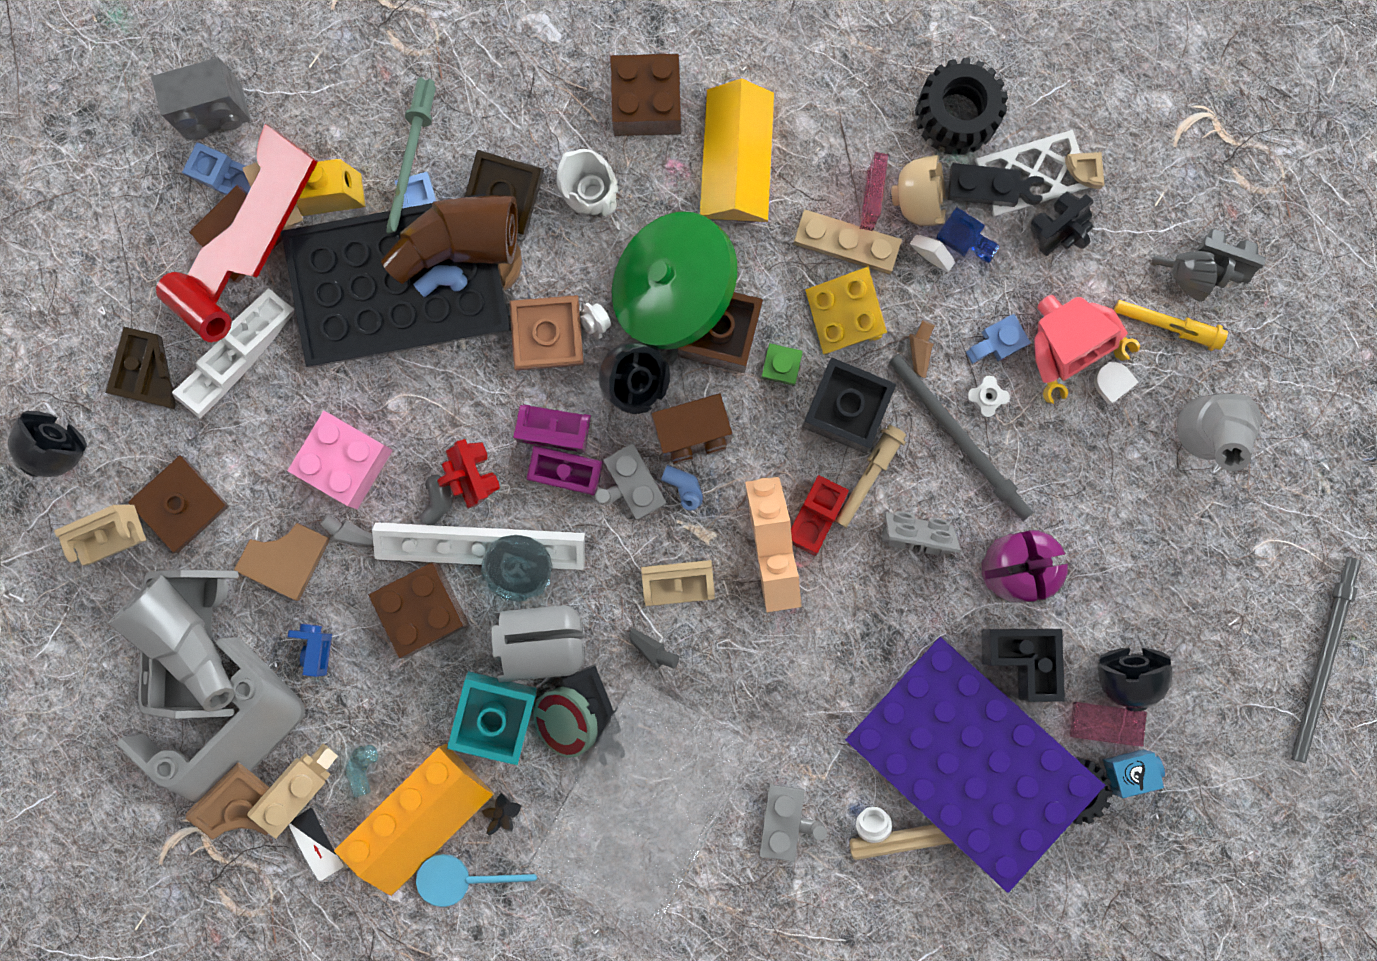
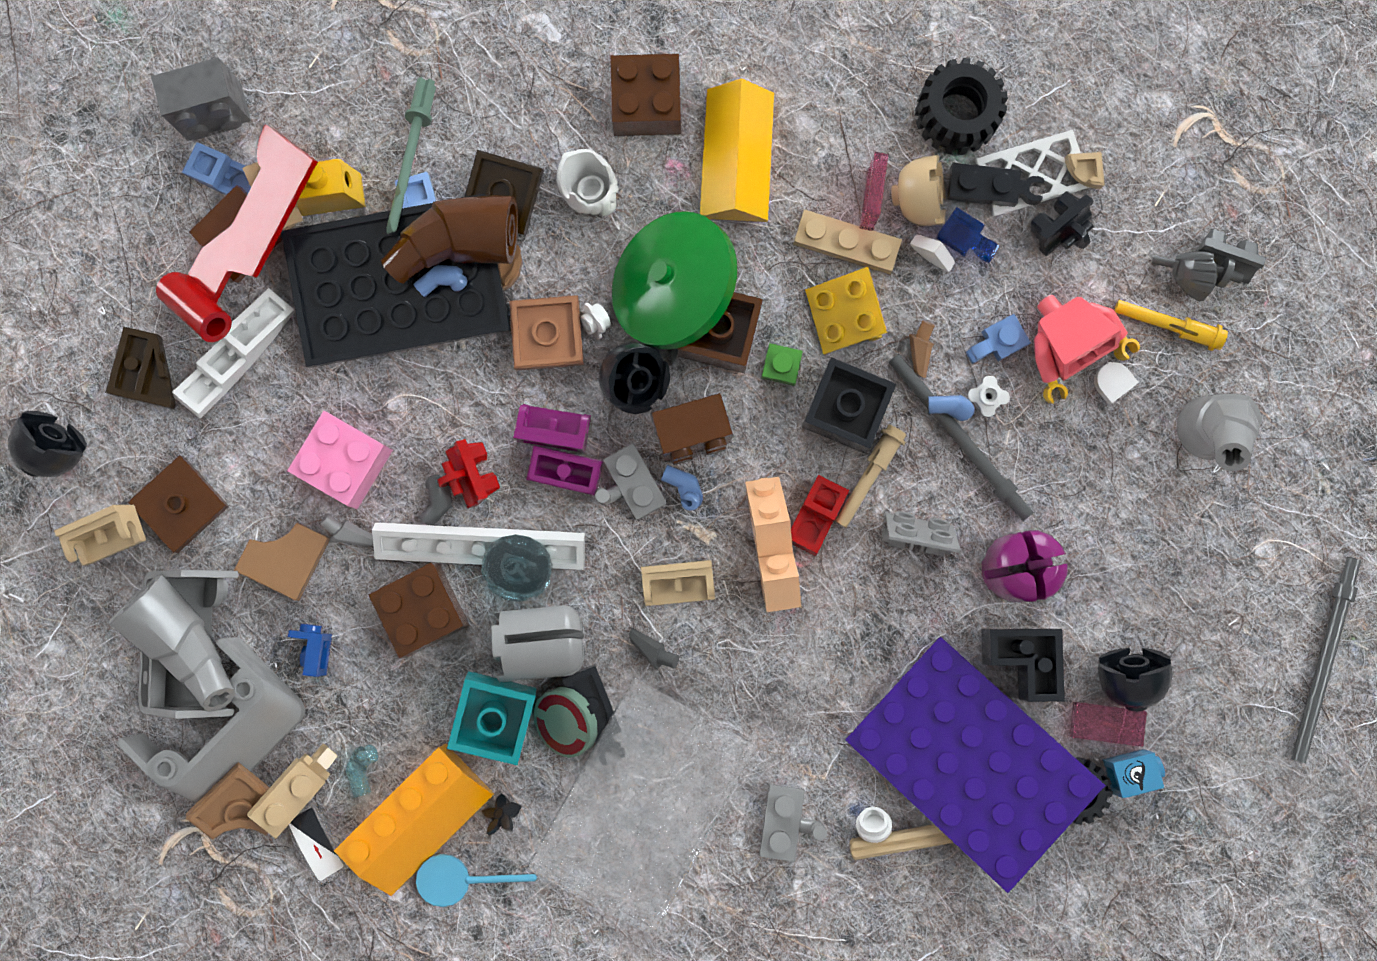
none -> medium blue arm [928,395,975,421]

